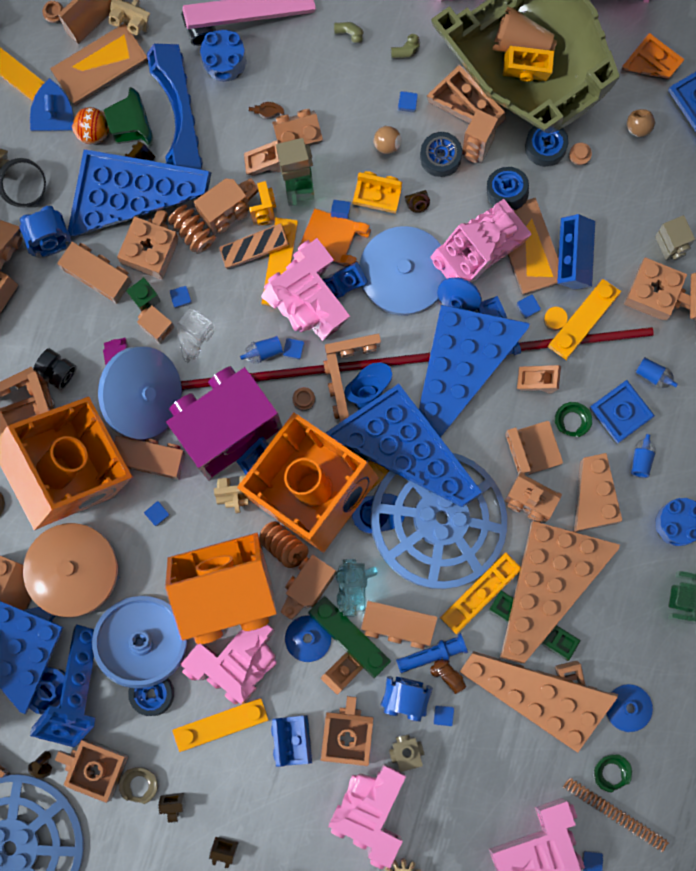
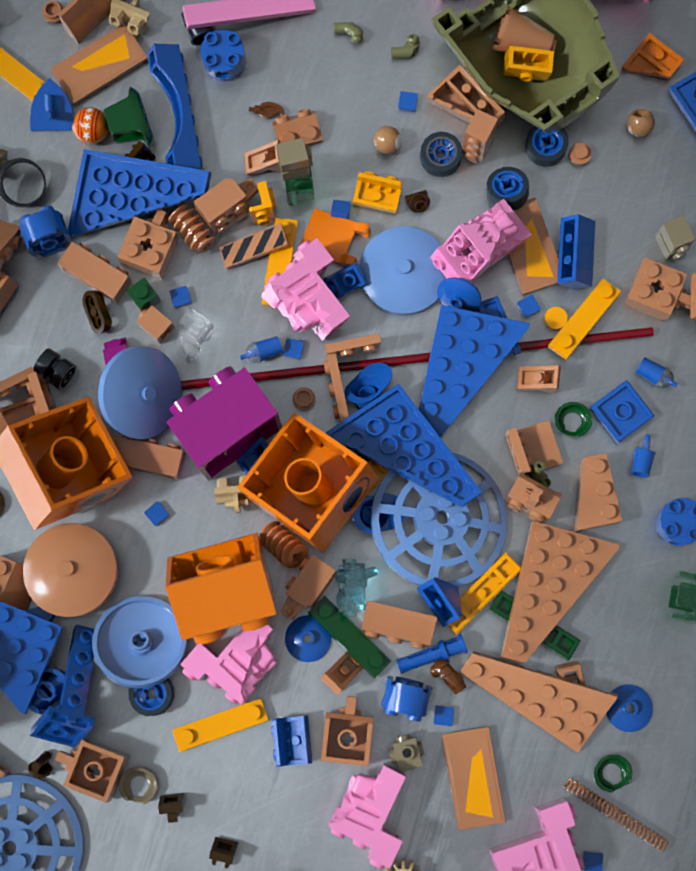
none -> dark brown plate [82,290,112,334]
none -> blue slope [417,577,462,627]
none -> nougat tile [442,727,505,830]
none -> olive arm [529,461,551,487]

